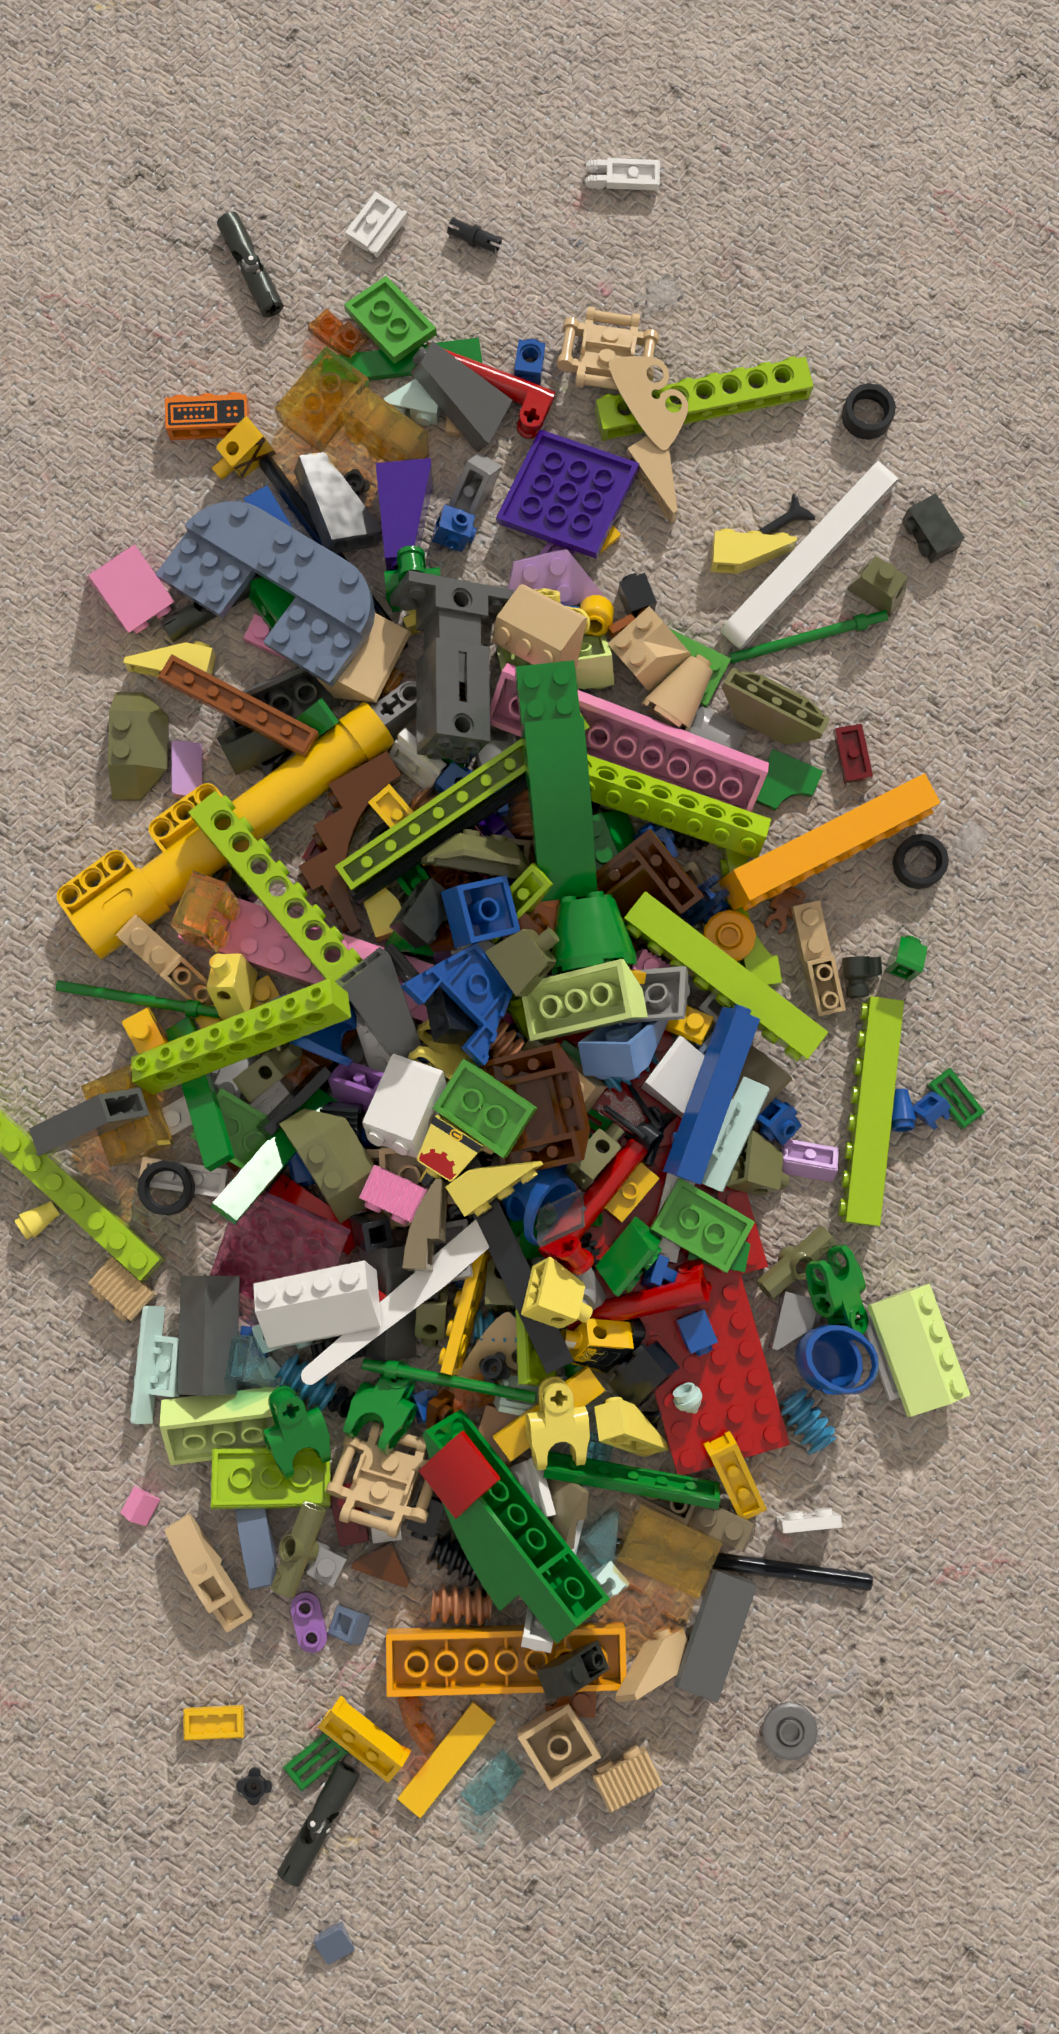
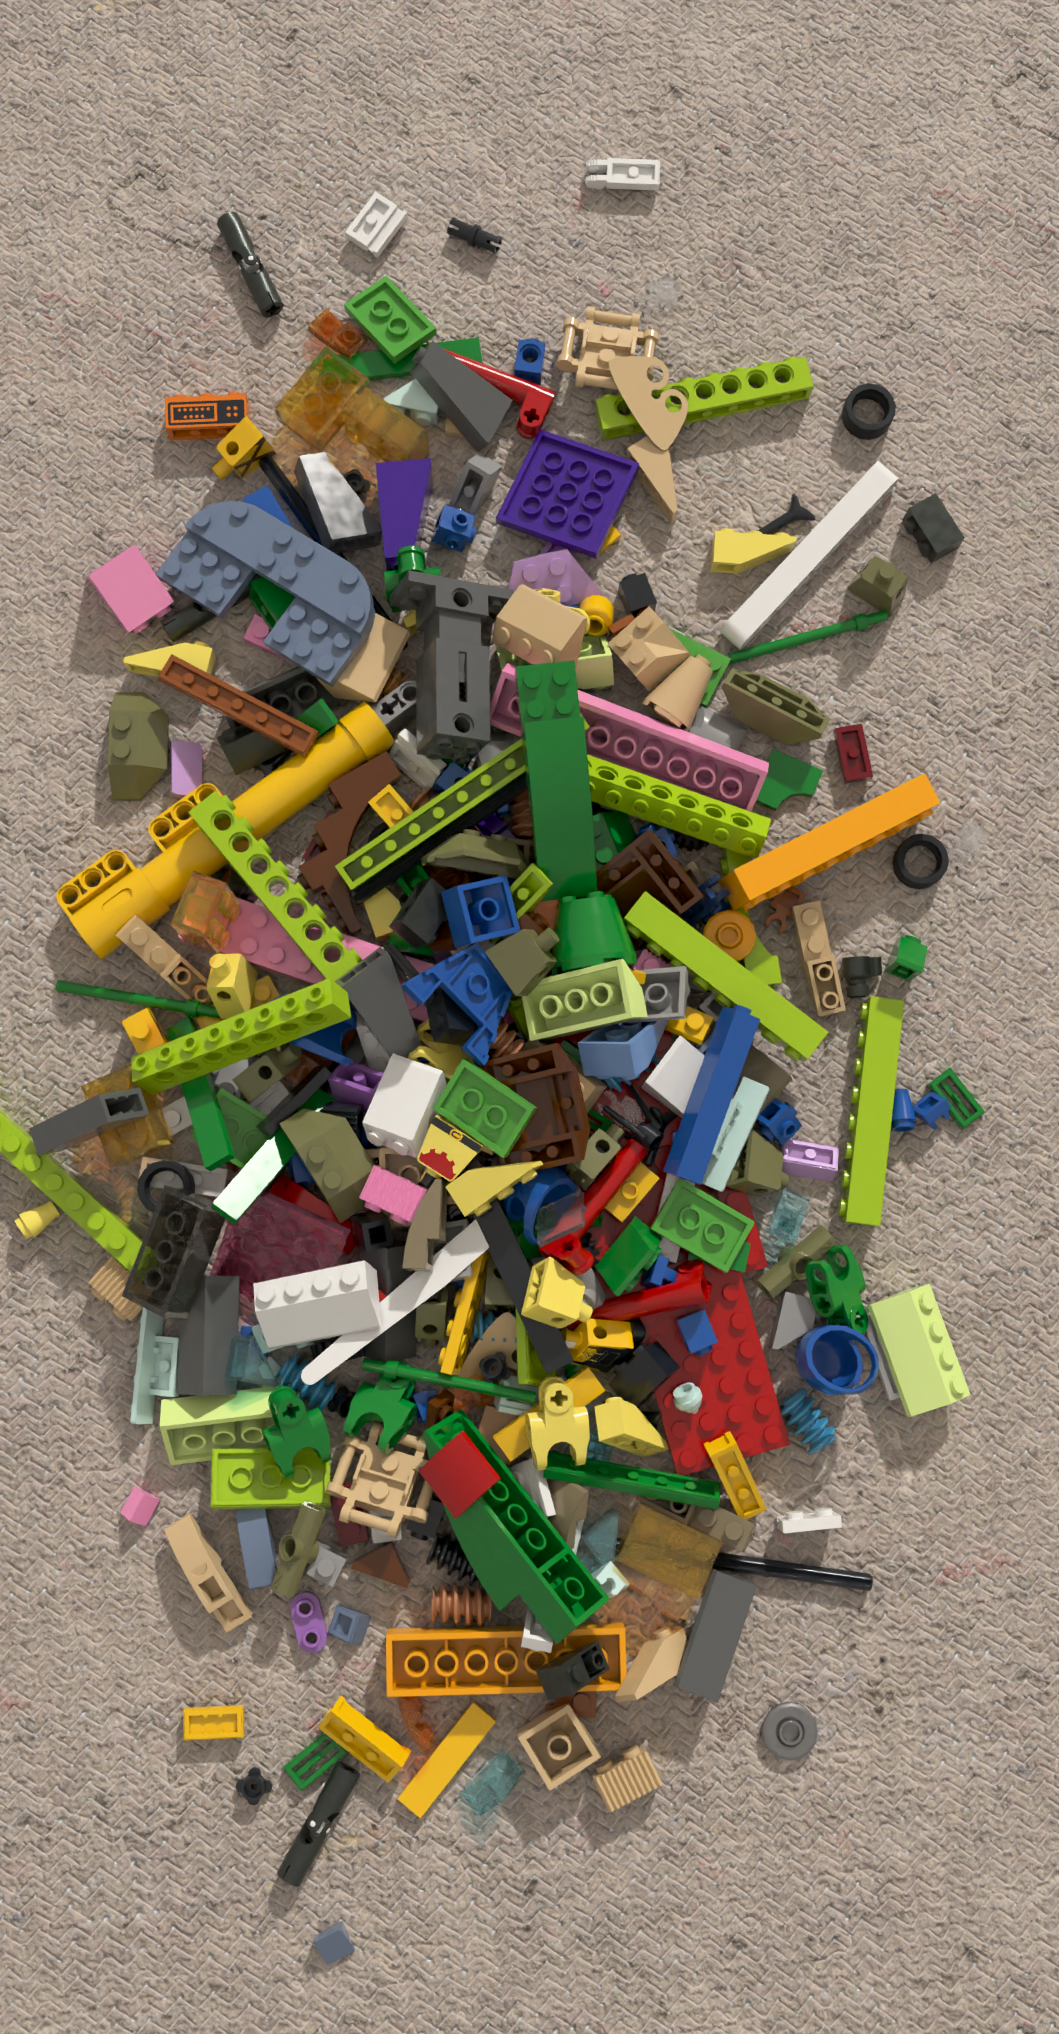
none -> clear smoke brick [122,1185,226,1320]
none -> clear light blue slope [765,1188,810,1245]

